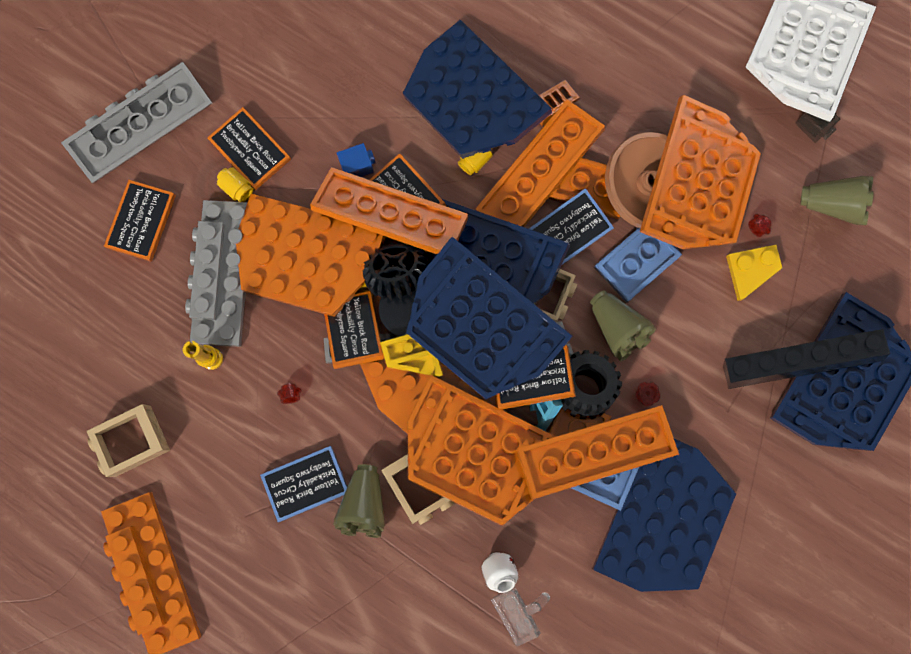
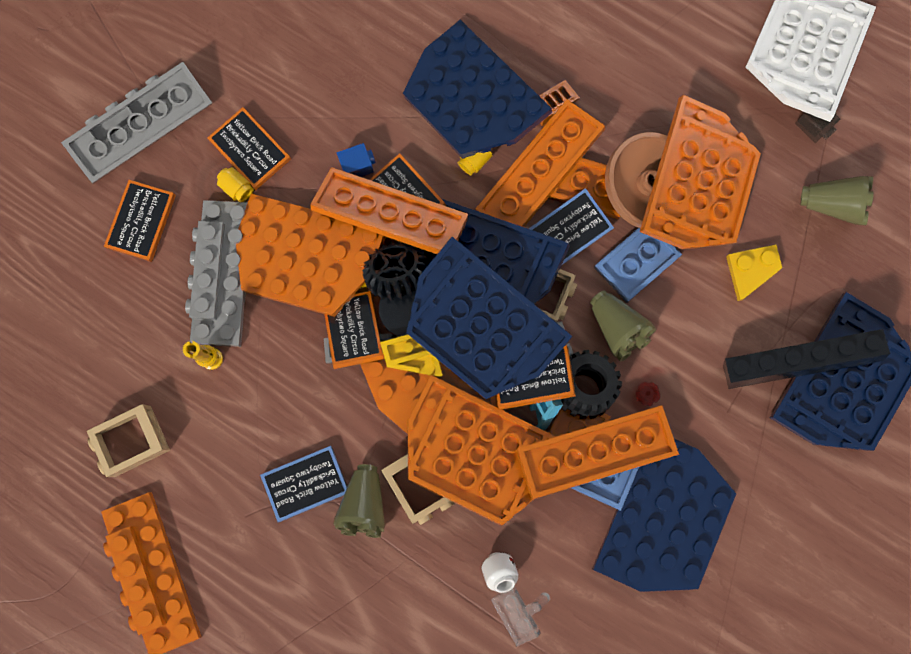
clear red plate [277,383,302,404] -> none
clear red plate [748,214,772,237] -> none

